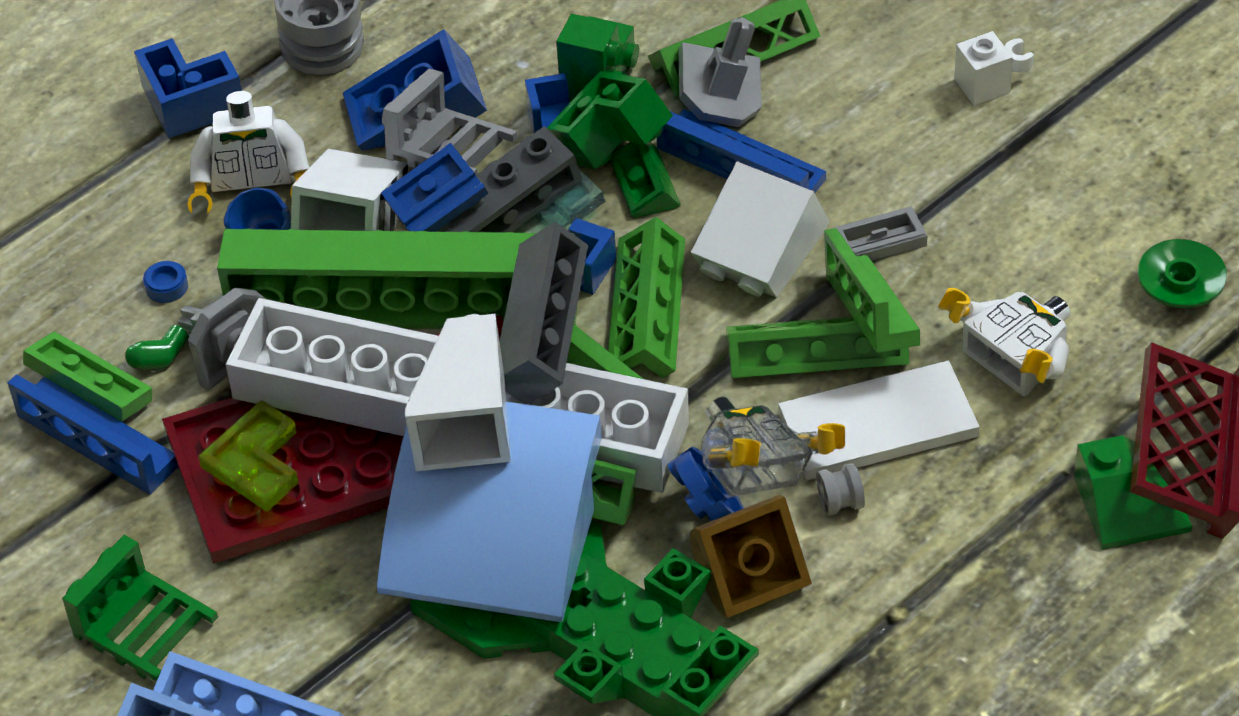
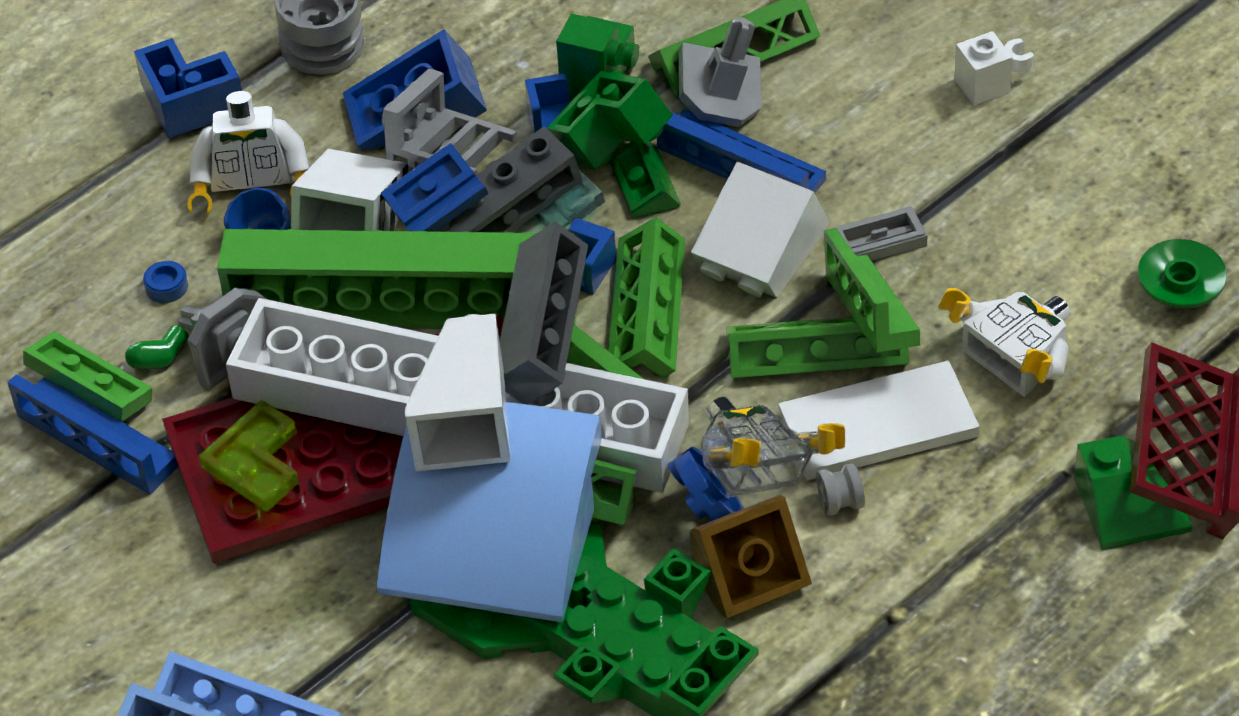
green plate [62,534,218,682] -> none

